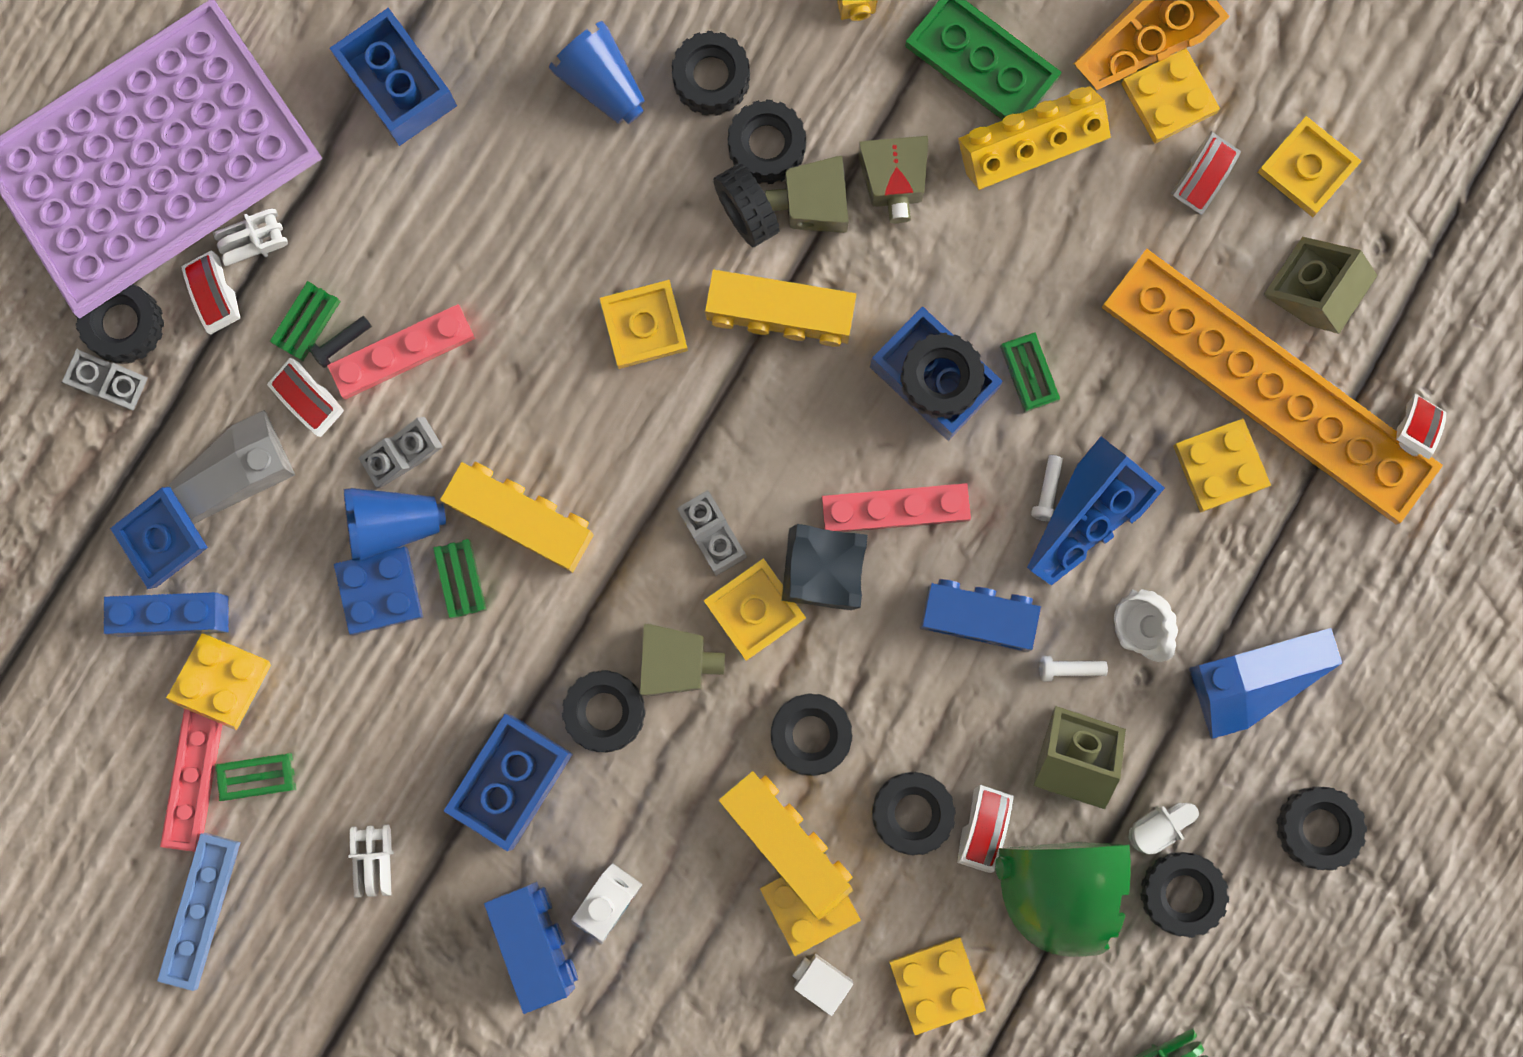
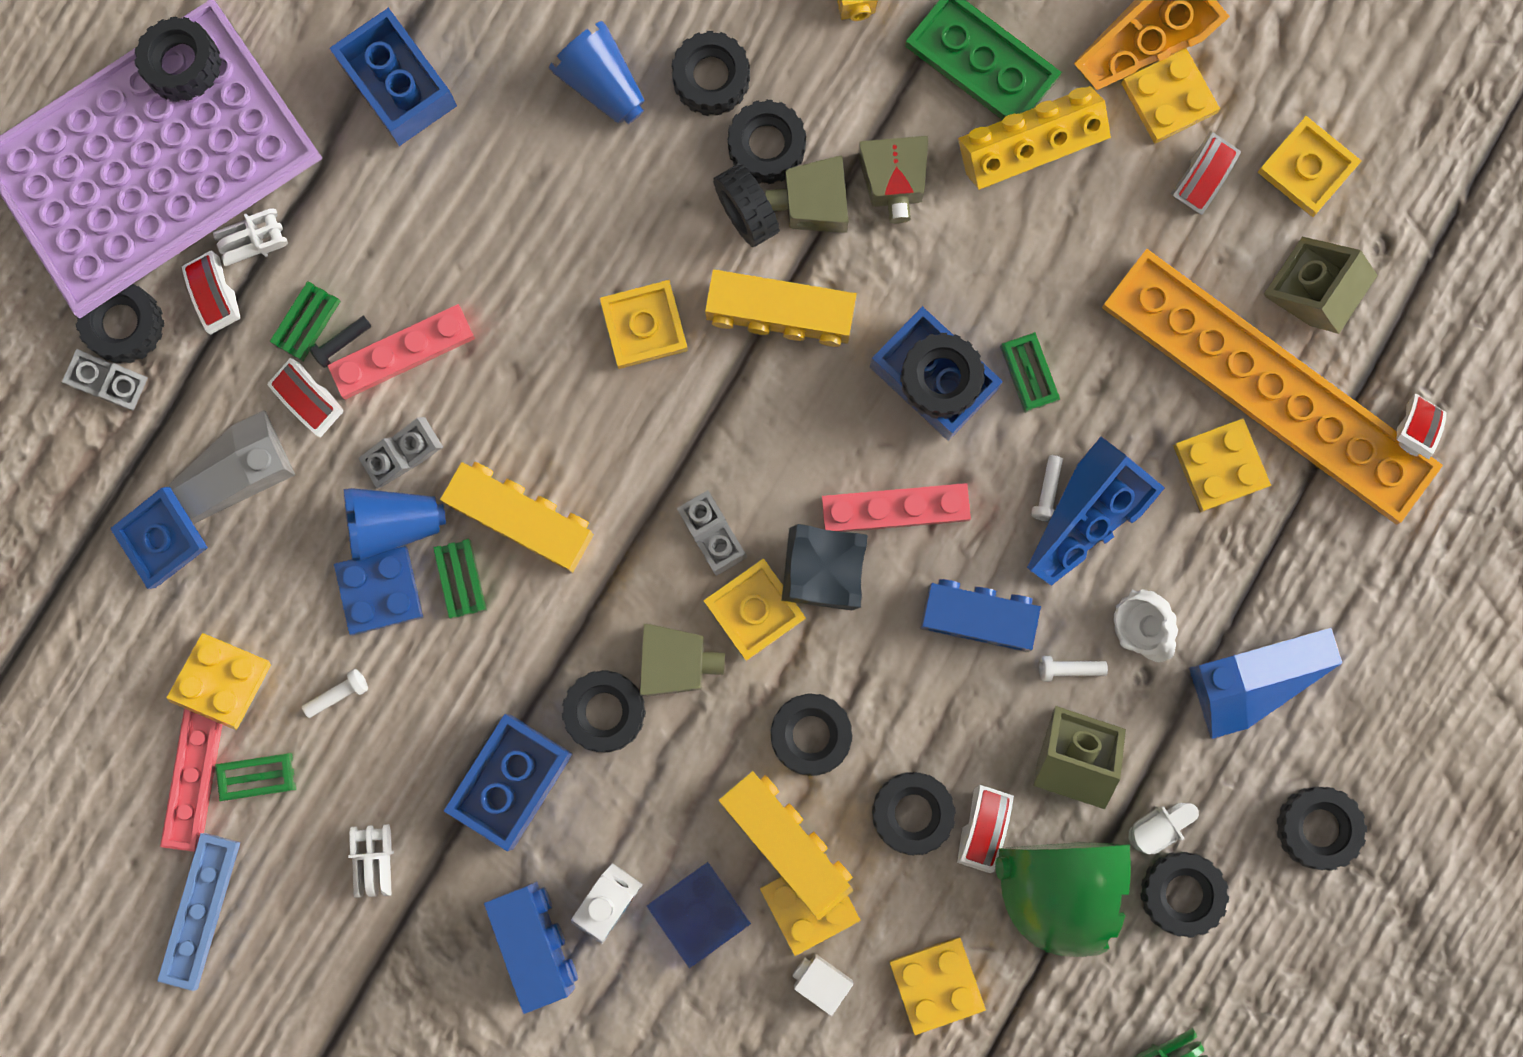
blue brick [104,592,229,637] -> none
none -> black tyre [134,17,222,102]
none -> white piece [302,669,368,718]
none -> clear blue plate [647,861,751,969]

